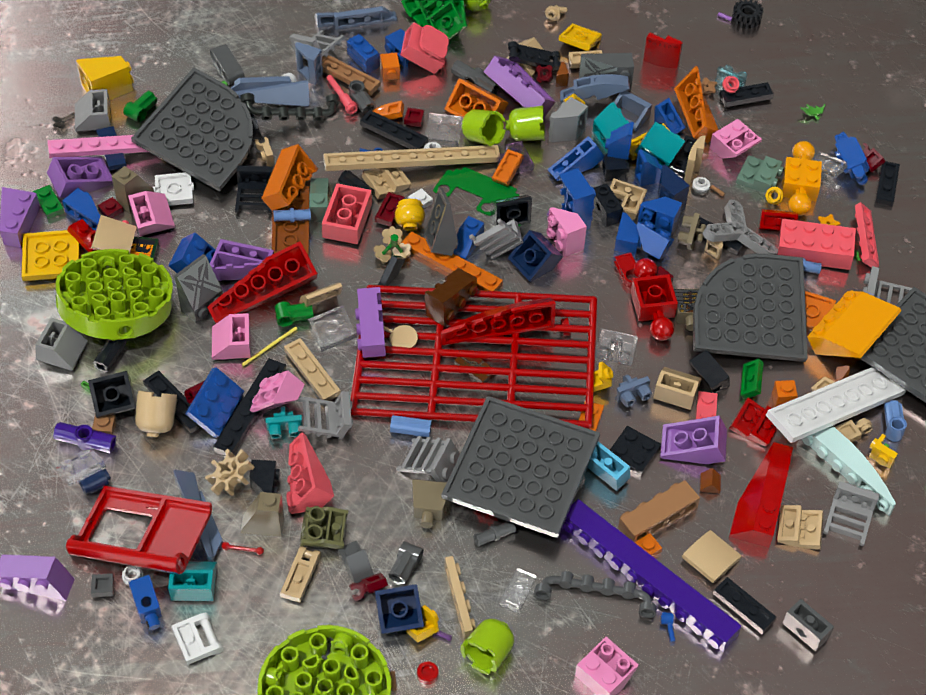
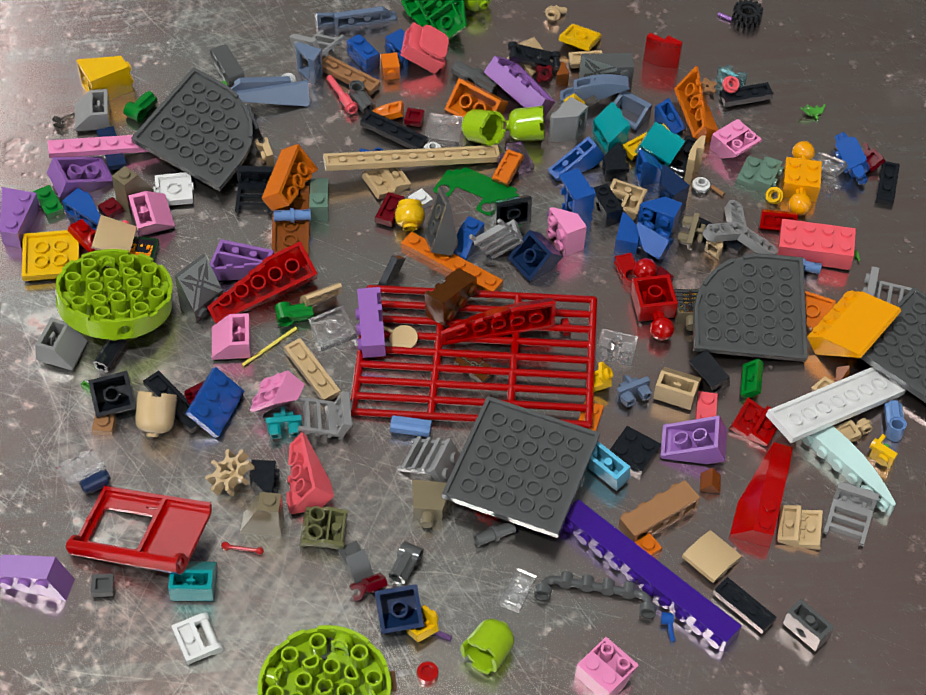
dark purple piece [53,422,117,453] -> none
white plate [122,566,143,585] -> none
blue torso [129,575,162,630] -> none
blue slope [168,232,216,273] -> none
sand blue wedge [173,470,223,562] -> none
black plate [213,358,286,456] -> none
pearl dark grey bar [240,93,340,121] -> none
tan plate [280,546,321,603] -> none
coral brick [322,183,372,245] -> none
black axle [338,170,374,196] -> none
tan plant [374,226,411,263] -> none
tan plate [444,556,476,641] -> none
blue slope [605,122,634,160] -> none
orange brick [771,380,798,407] -> none
light orange plate [817,214,840,226] -> none
coral plate [855,202,879,268] -> none

